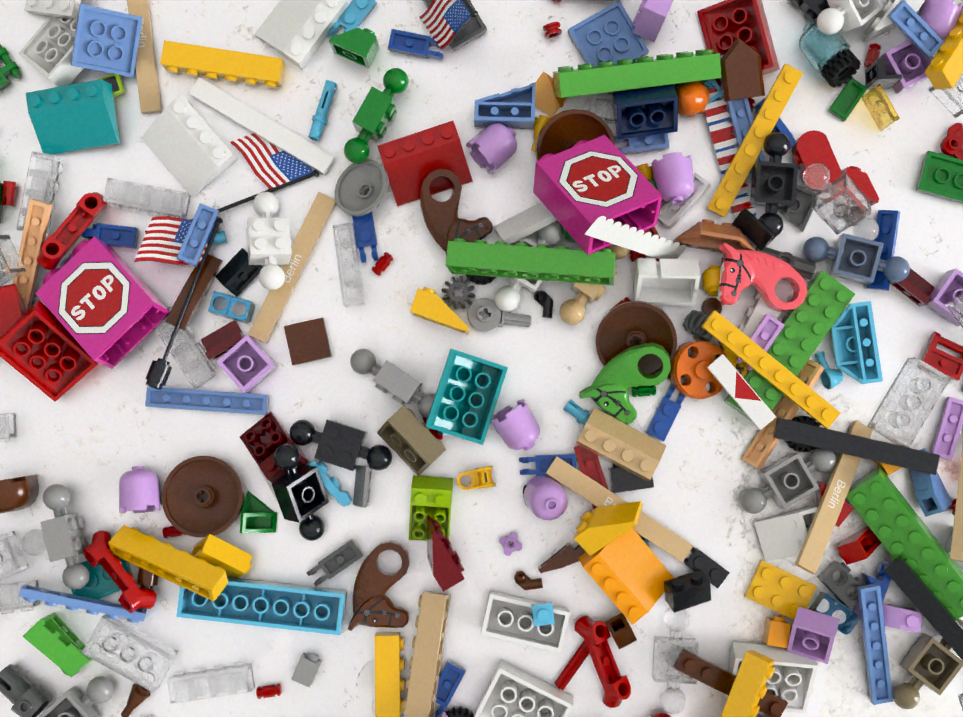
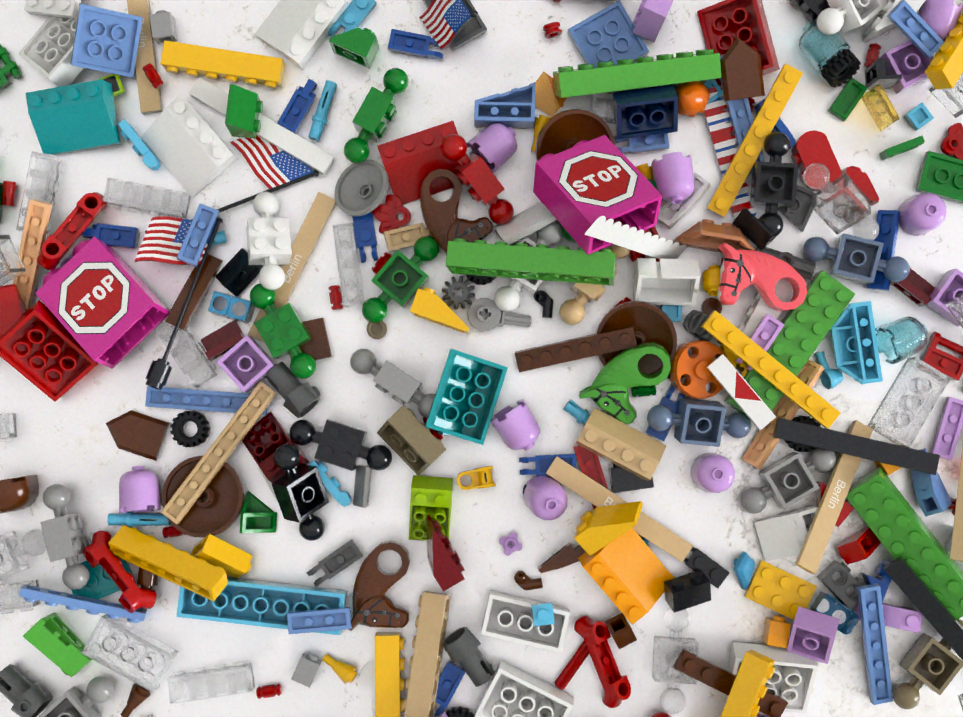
none -> reddish brown tile [106,410,169,461]
none -> medium azure pin [107,511,171,528]
none -> medium azure hinge [118,119,161,171]
none -> red piece [143,63,163,89]
none -> light grey brick [150,10,177,44]
none -> tan tile [161,381,278,524]
none -> black tyre [170,411,210,447]
none -> green slope [225,84,263,139]
none -> green brick [250,284,316,379]
none -> dark grey piece [265,362,320,418]
none -> blue hinge [277,79,317,134]
none -> medium blue plate [287,607,352,634]
none -> yellow cone [322,654,358,684]
none -> red piece [328,285,343,310]
none -> green brick [362,236,439,323]
none -> dark tan tile [367,321,387,339]
none -> red plate [372,194,411,234]
none -> tan plate [383,222,433,252]
none -> red brick [441,134,514,225]
none -> dark grey piece [443,627,495,687]
none -> reddish brown plate [515,326,637,372]
none -> sand blue brick [647,398,751,447]
none -> medium azure plate [661,305,682,322]
none -> lavender cylinder [690,453,735,493]
none -> dark azure piece [733,551,755,590]
none -> clear light blue cylinder [875,316,927,364]
none -> green tile [879,135,925,160]
none -> lavender cylinder [898,193,947,236]
none -> medium azure plate [904,102,934,131]

